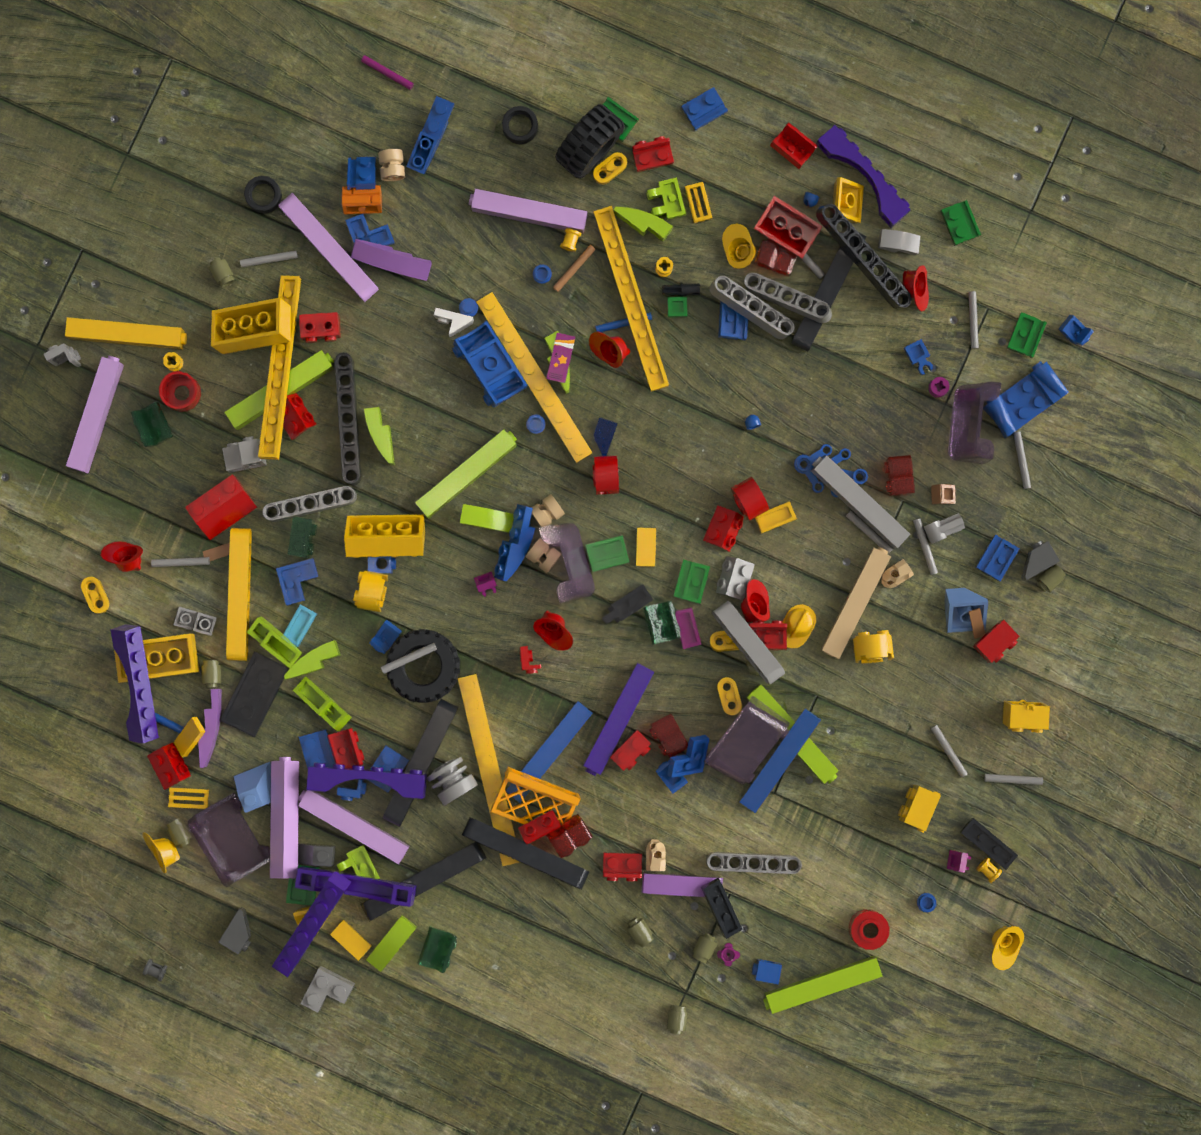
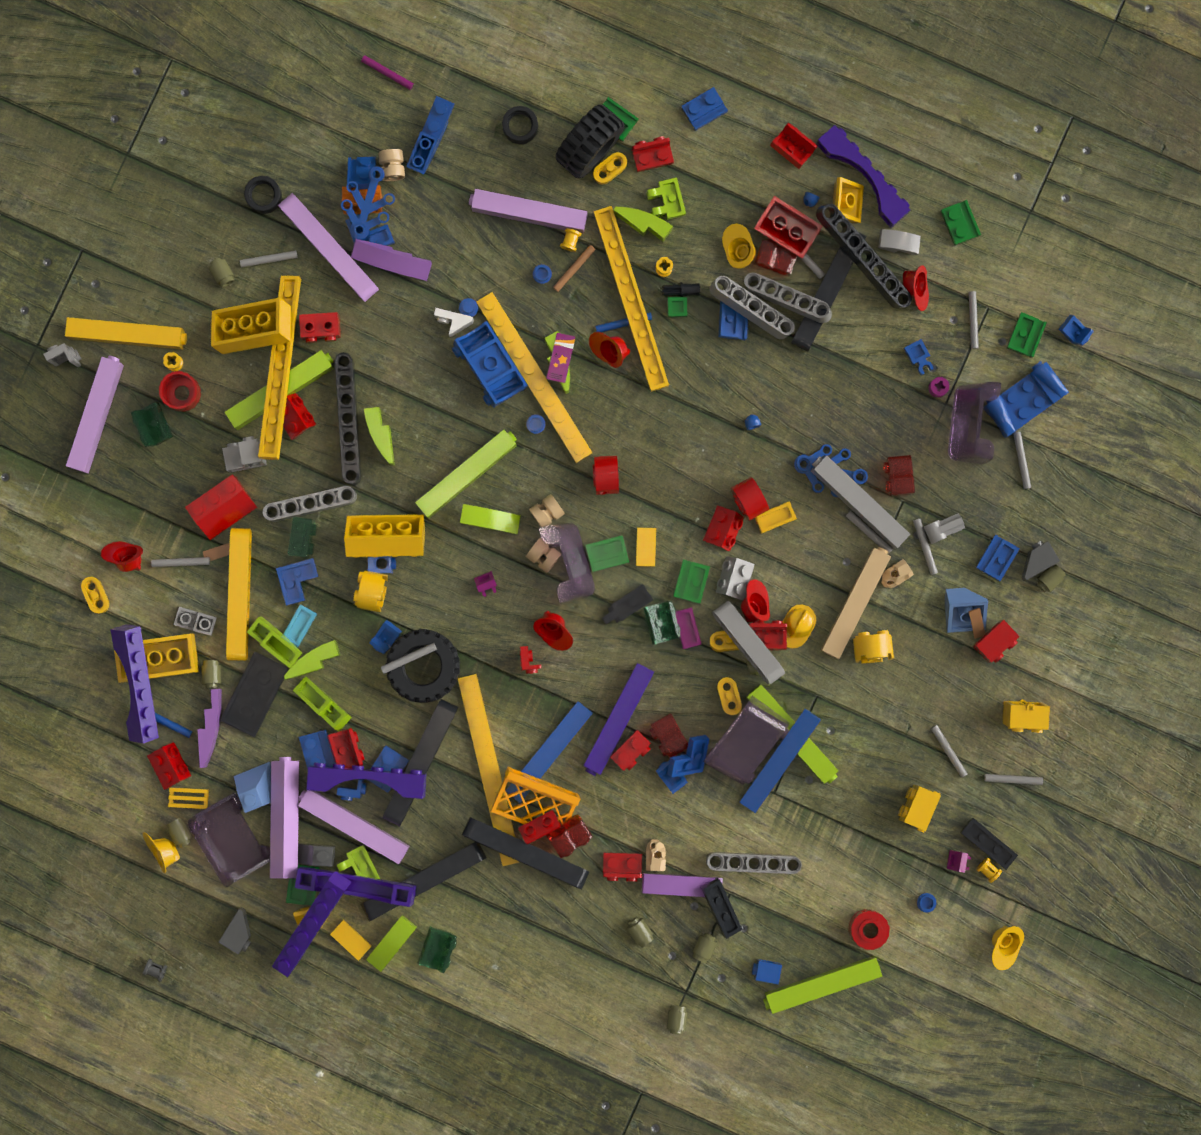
yellow tile [174,717,205,757] -> none
light grey brick [301,966,355,1013] -> none
light grey wheel [427,757,478,806] -> none
blue slope [494,504,535,581] -> none
clear blue slope [593,417,618,456] -> none
yellow tile [685,182,712,224] -> none
magenta plate [717,943,740,966] -> none
medium nougat slope [931,484,956,504] -> none
none -> blue plant [341,166,395,239]

